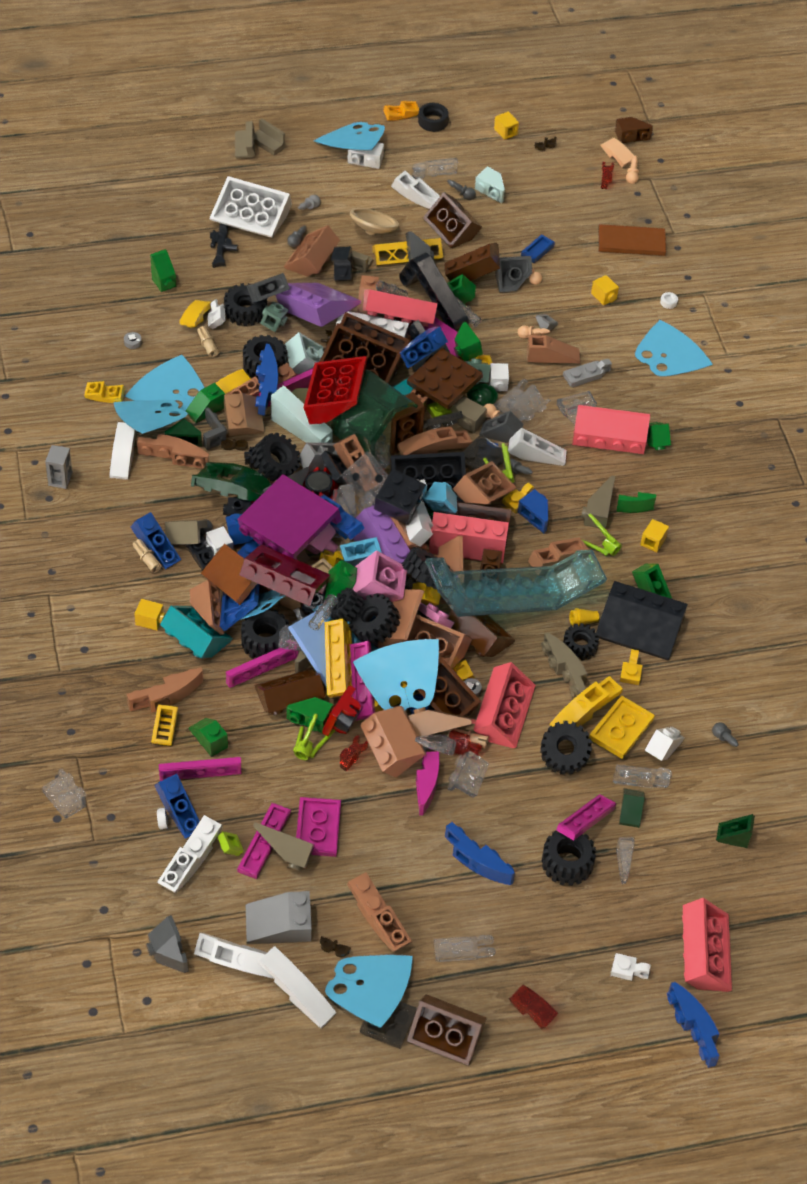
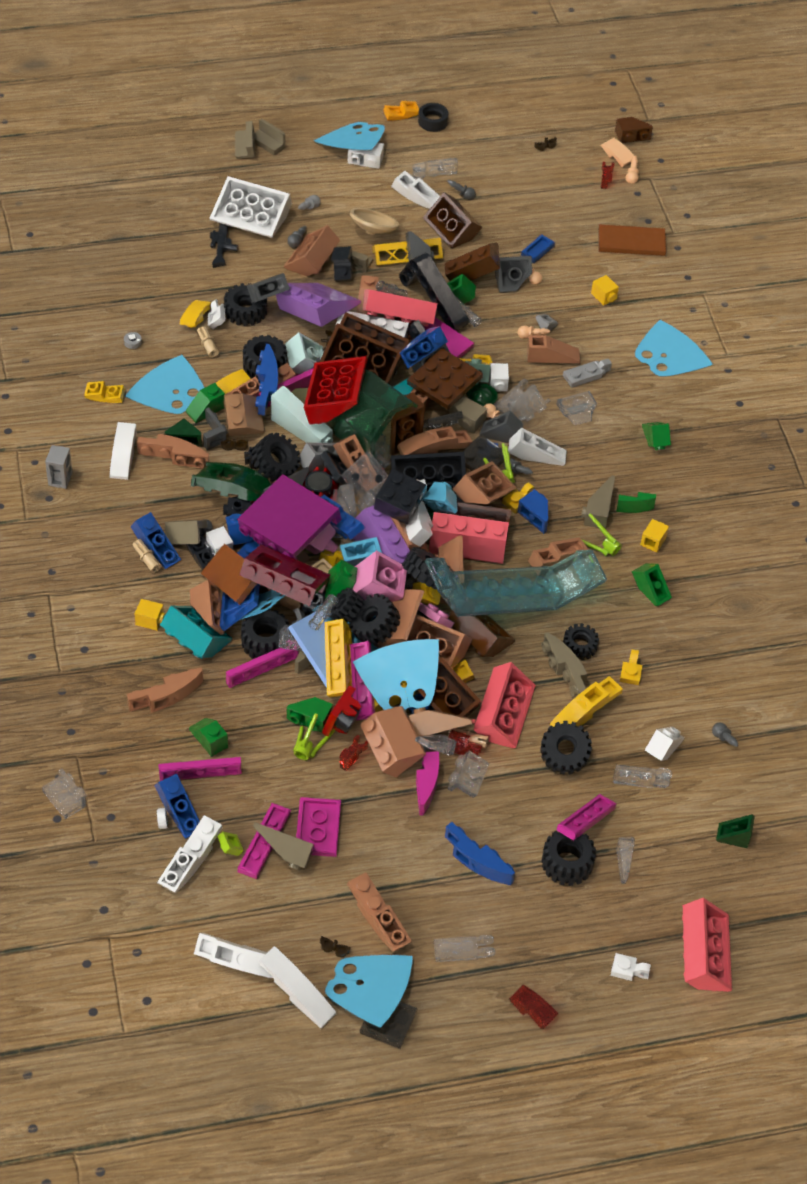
medium azure piece [113,400,187,434] -> none
dark grey slope [146,915,188,973] -> none
green slope [150,249,176,292] -> none
yellow slope [151,704,178,746] -> none
light grey slope [246,891,311,944] -> none
reddish brown slope [254,669,326,715] -> none
sand green brick [260,301,288,332] -> none
reddish brown slope [407,994,487,1065] -> none
lime plate [427,402,451,422] -> none
green slope [454,322,483,362] -> none
light grey tile [464,678,482,697] -> none
light aqua slope [475,166,505,203] -> none
reddish brown slope [478,549,502,583] -> none
yellow brick [494,111,519,140] -> none
yellow cone [569,608,599,627] -> none
coral slope [572,405,650,454] -> none
yellow plate [589,695,655,759] -> none
black slope [596,581,688,661] -> none
dark green slope [619,788,645,828] -> none
white tile [660,292,678,309] -> none
blue slope [667,982,719,1068] -> none

